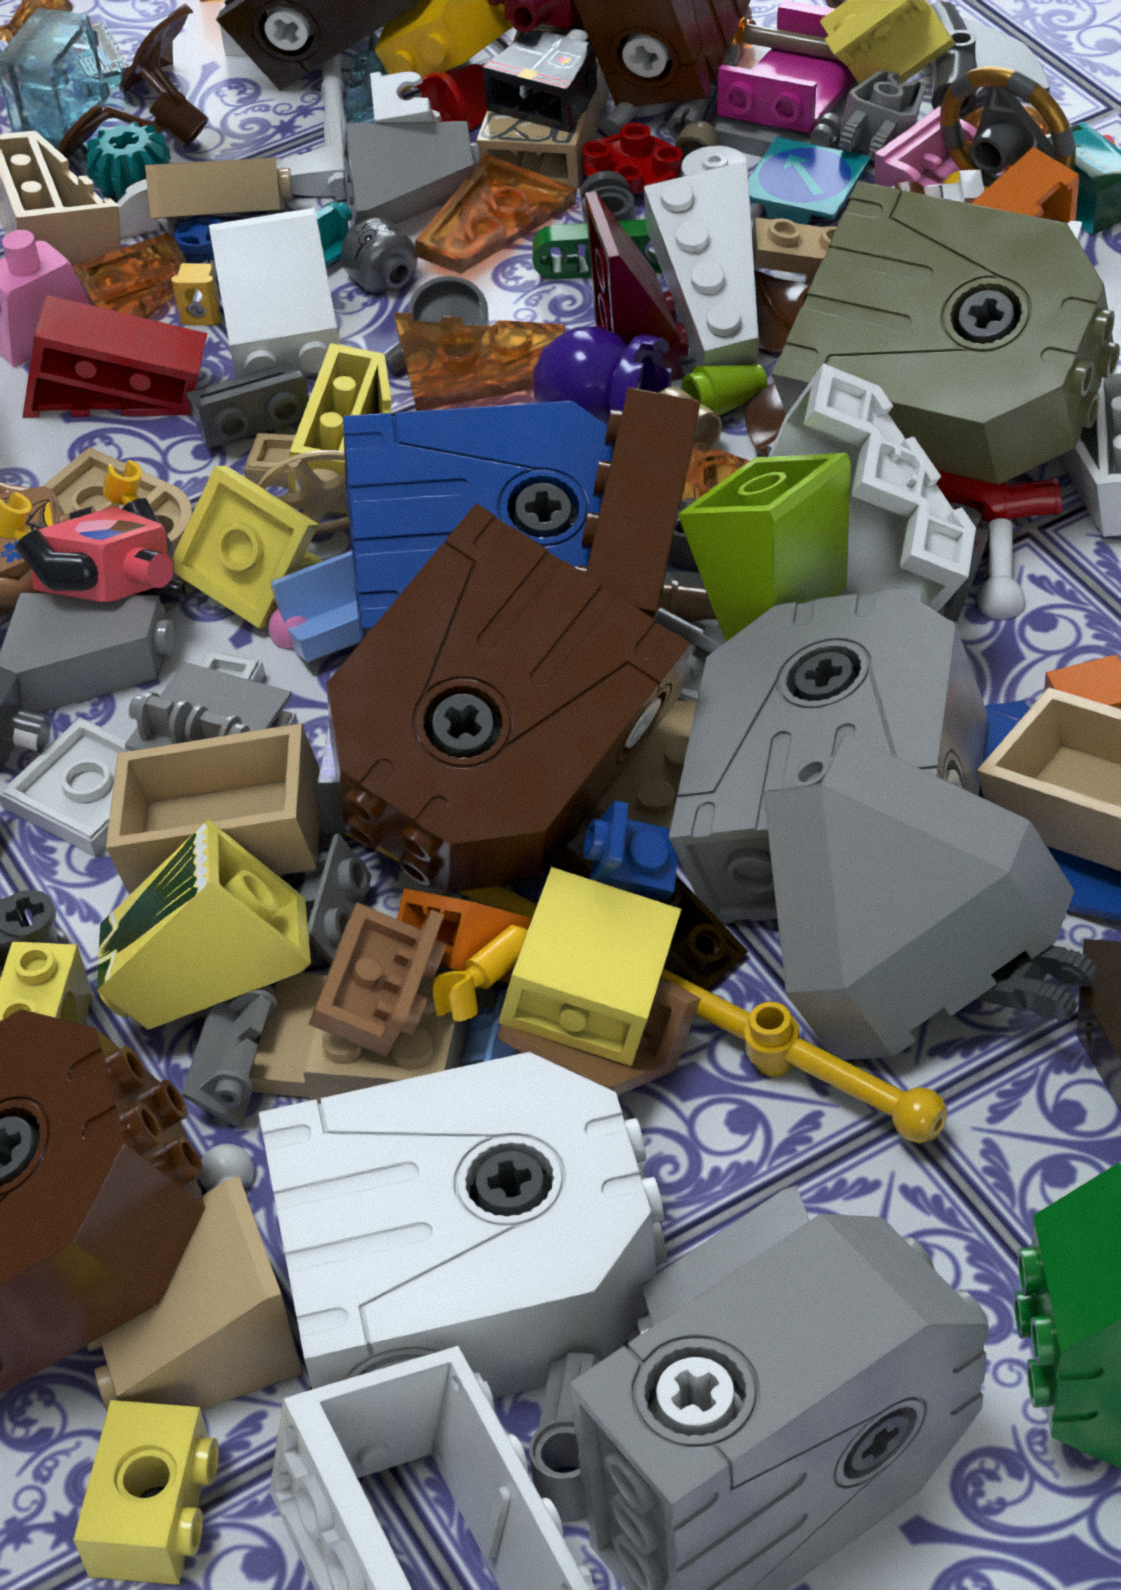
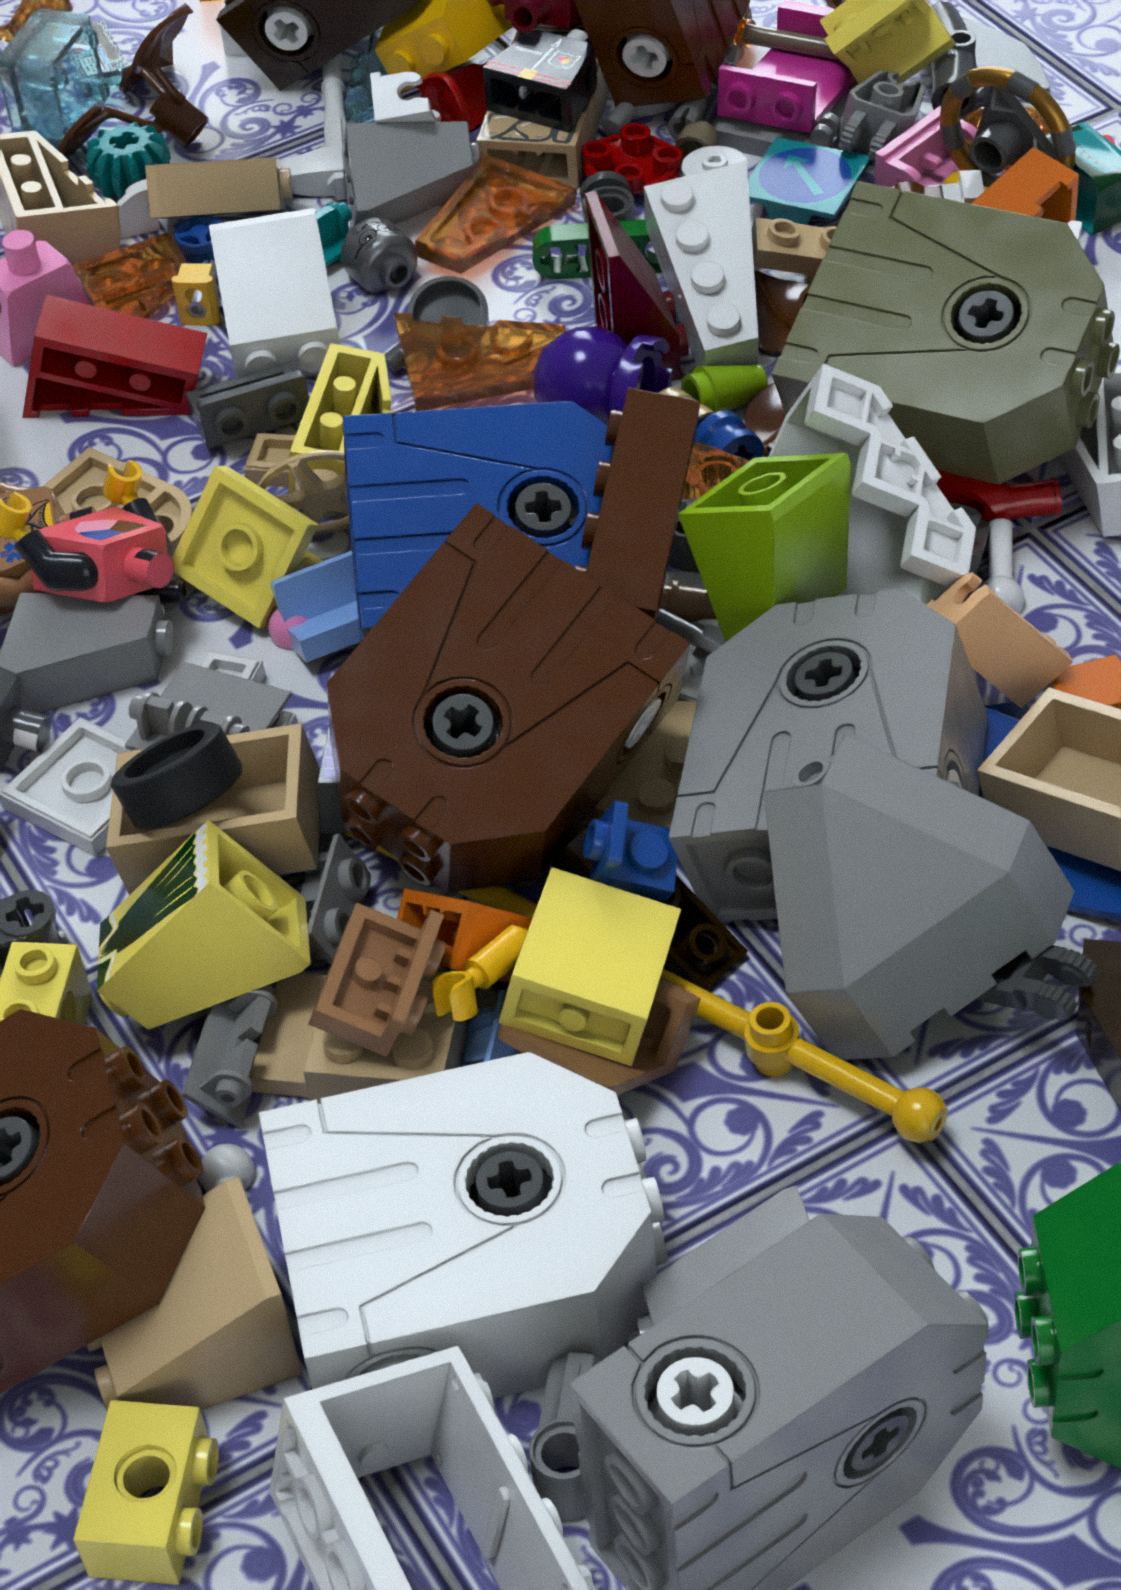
none -> black tyre [111,722,243,830]
none -> blue wheel [693,410,764,481]
none -> light nougat hinge [926,572,1073,708]

